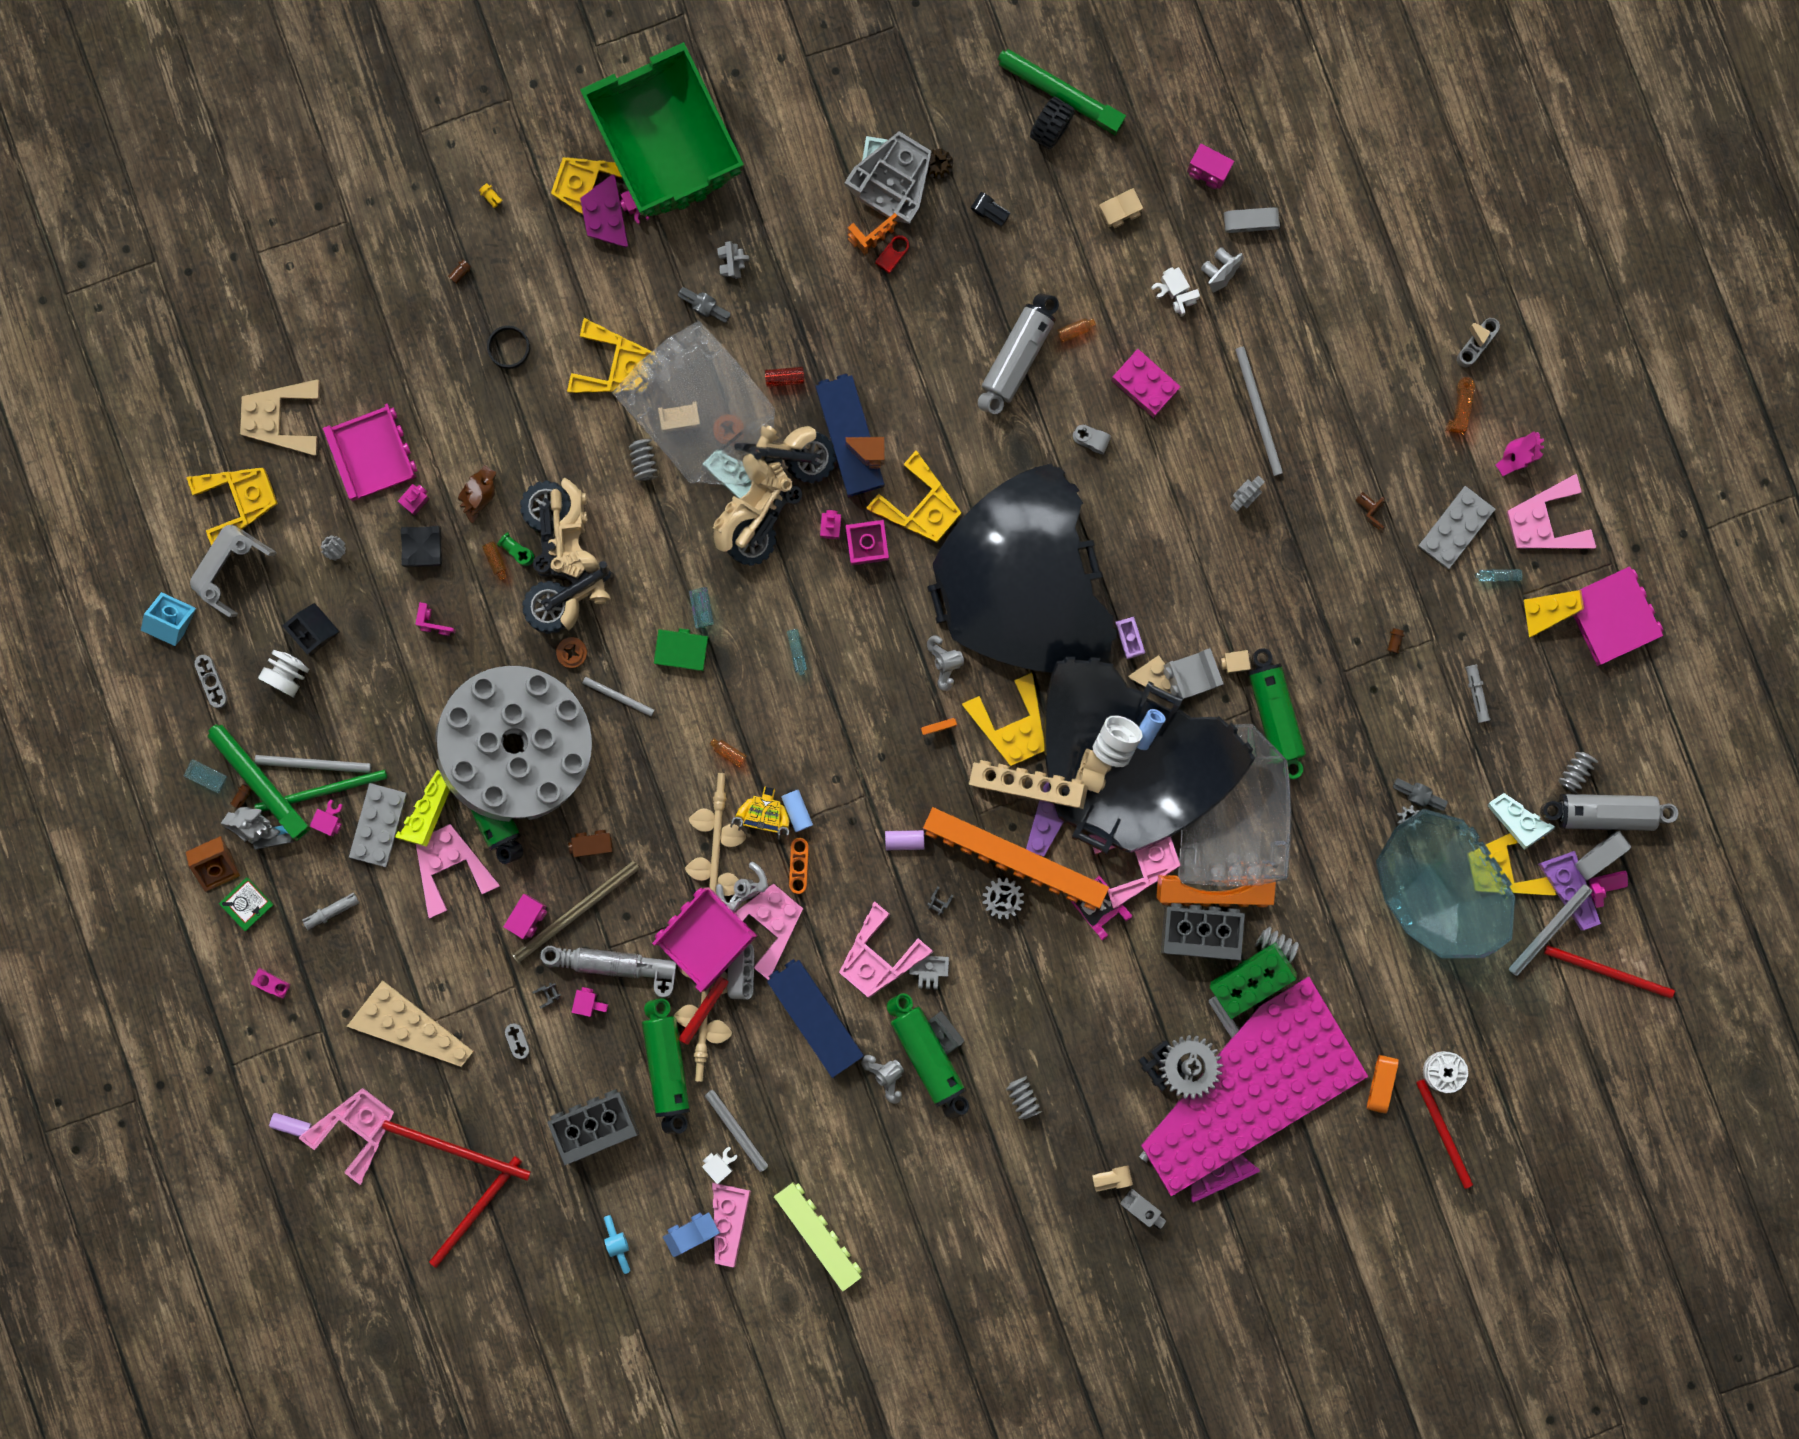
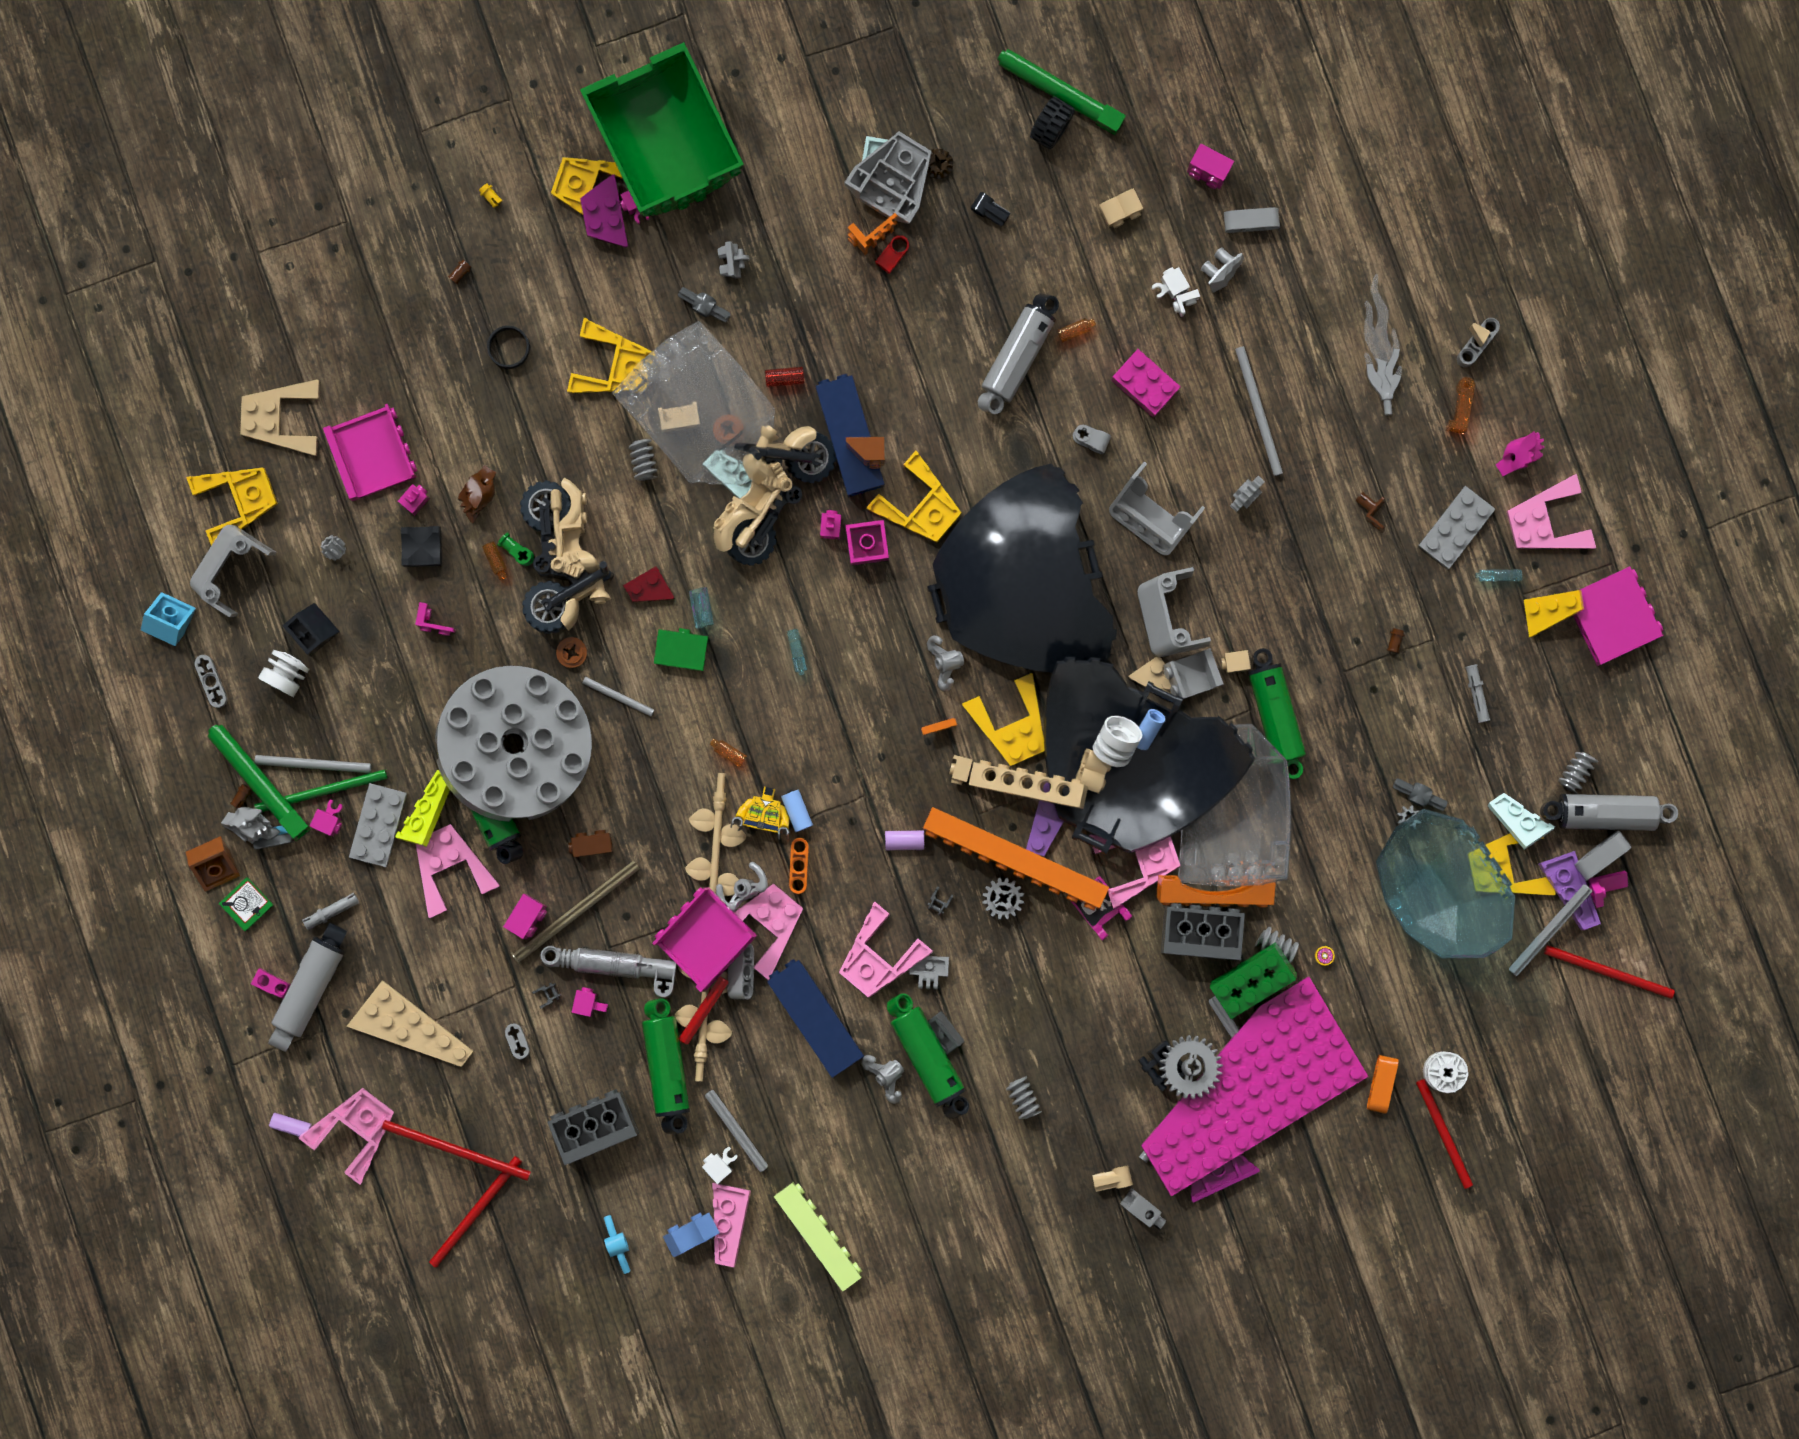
clear light blue plate [184,759,228,793] -> none
lavender brick [1115,617,1145,659] -> none
none -> light grey piece [268,923,347,1052]
none -> dark red wing [623,566,675,602]
none -> tan brick [949,755,972,785]
none -> light grey windscreen [1109,461,1205,555]
none -> light grey windscreen [1137,567,1211,657]
none -> tile [1315,946,1335,965]
none -> piece [1364,274,1402,415]

